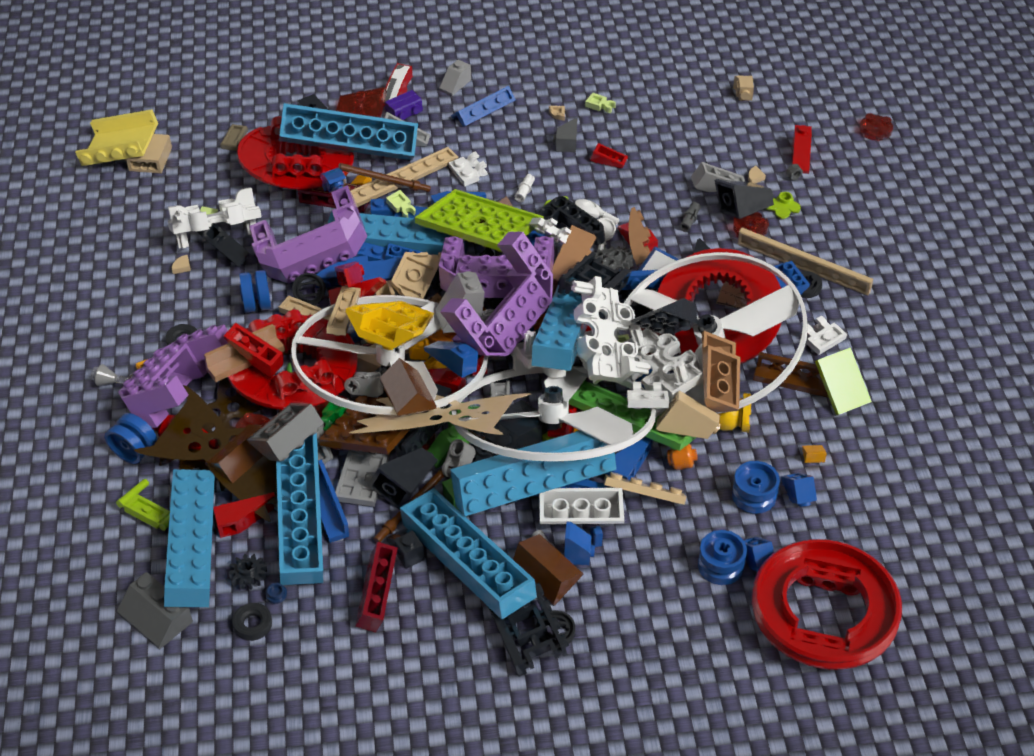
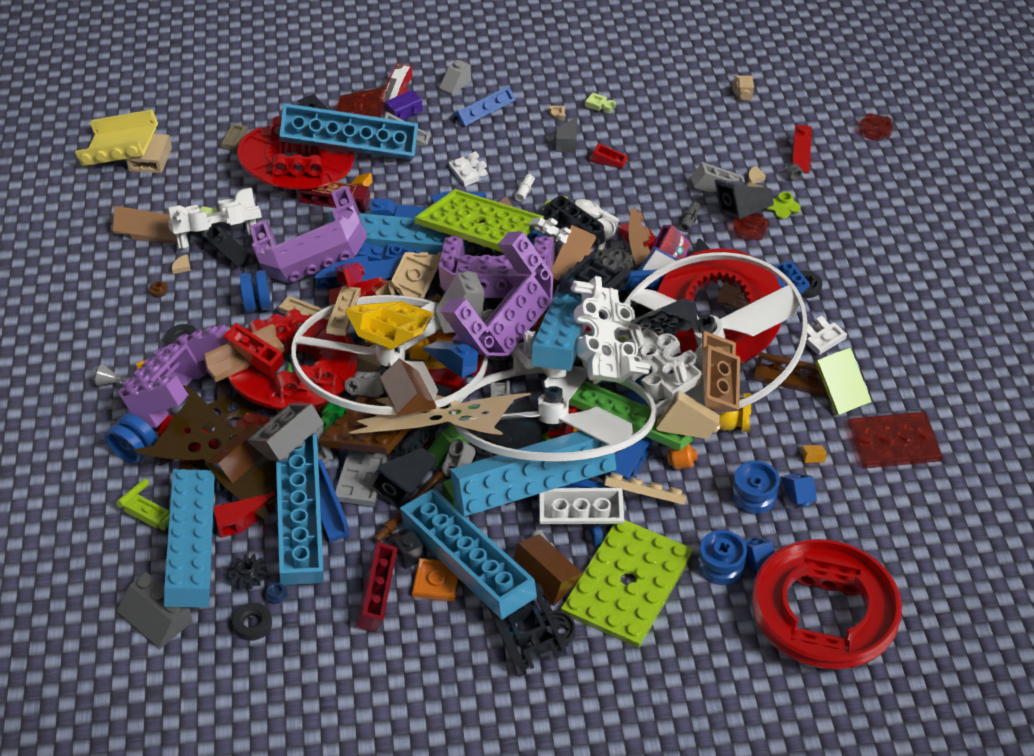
black piece [292,273,326,305] -> none
blue slope [320,167,346,192] -> none
reddish brown bar [338,163,431,192] -> none
tan tile [351,147,458,207] -> none
yellowish green plate [386,190,416,217] -> none
blue slope [564,521,595,565] -> none
white plate [627,382,669,409] -> none
tan tile [738,228,873,296] -> none
none -> medium nougat slope [113,206,187,244]
none -> reddish brown plate [149,281,168,298]
none -> orange tile [412,558,459,602]
none -> lime plate [561,520,694,648]
none -> torso [650,225,691,259]
none -> clear red plate [848,412,943,469]

